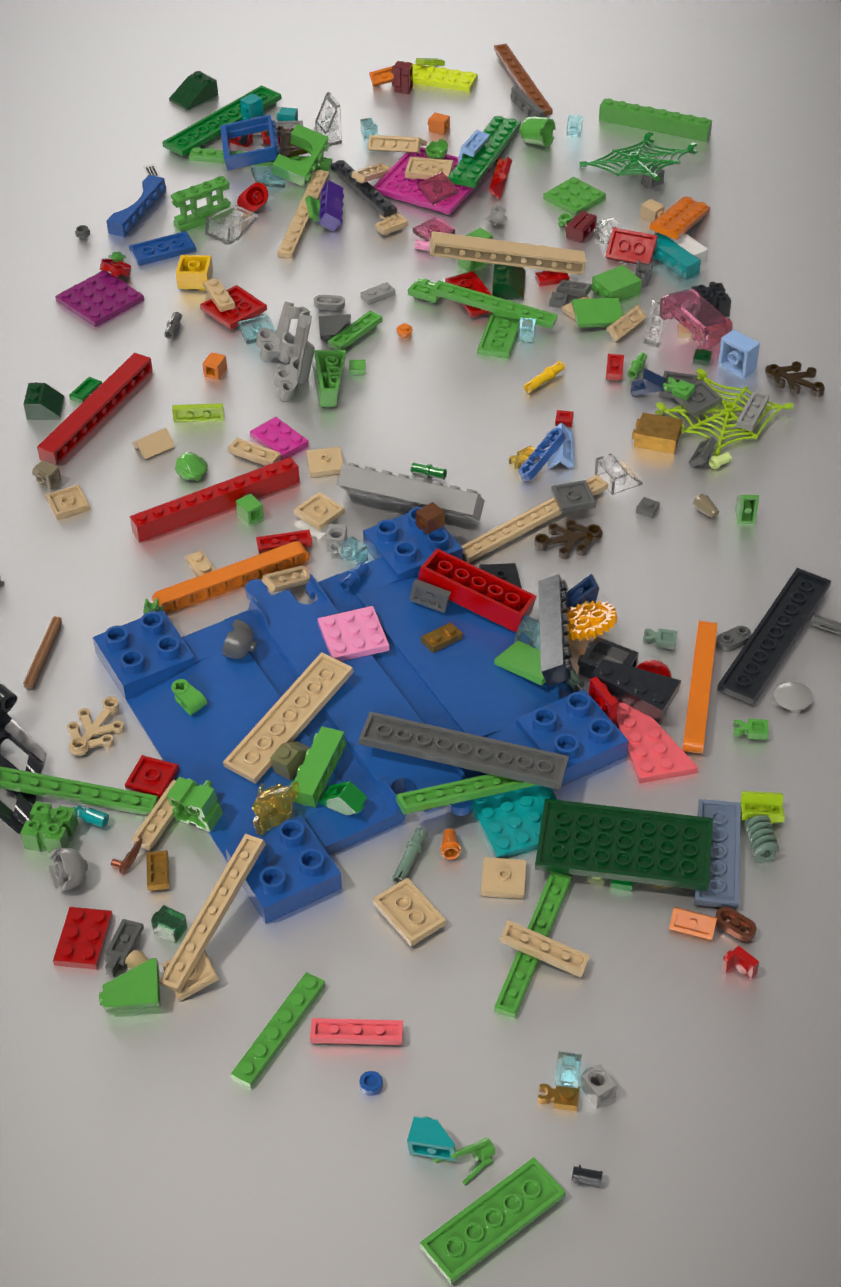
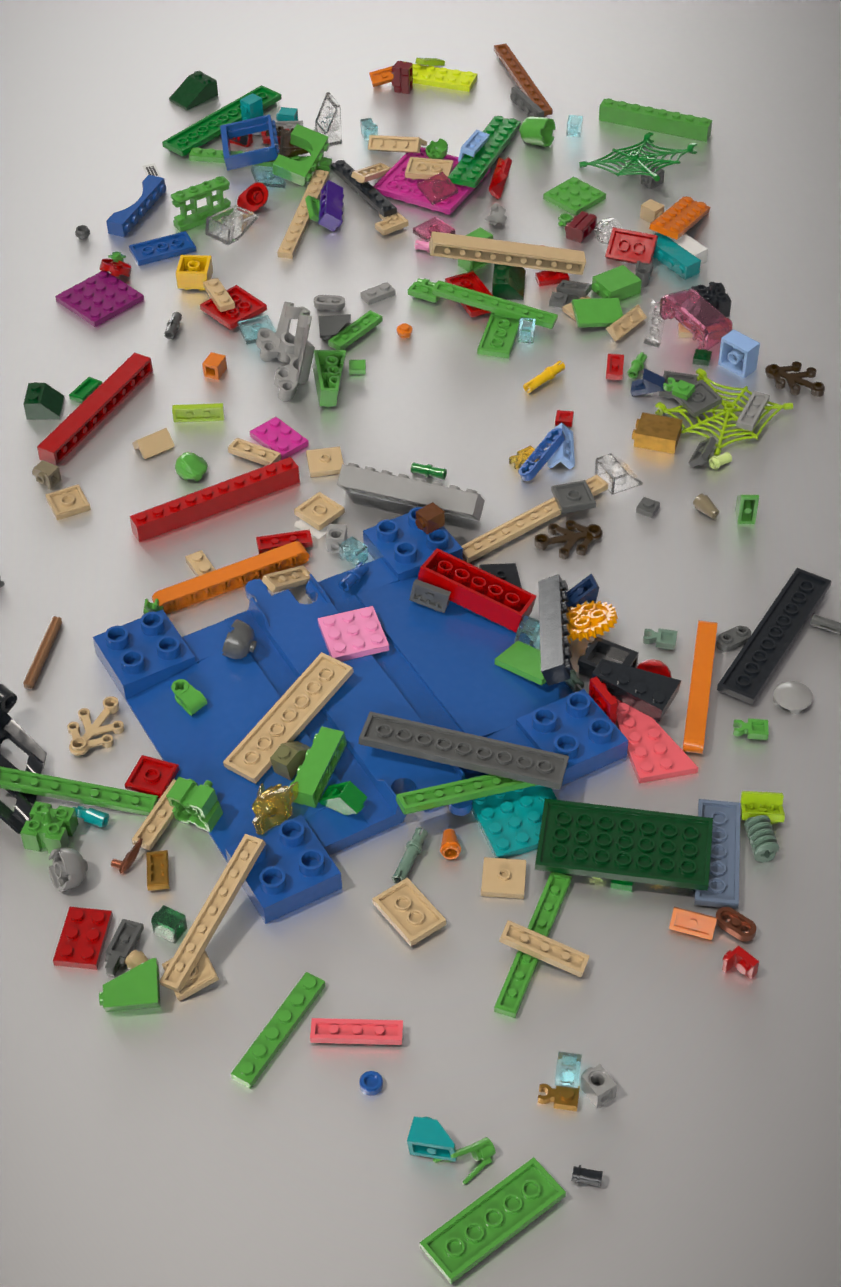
bright green brick [236,493,264,525] -> none
pearl gold plate [421,622,463,653] -> none
orange brick [427,112,450,135] -> none

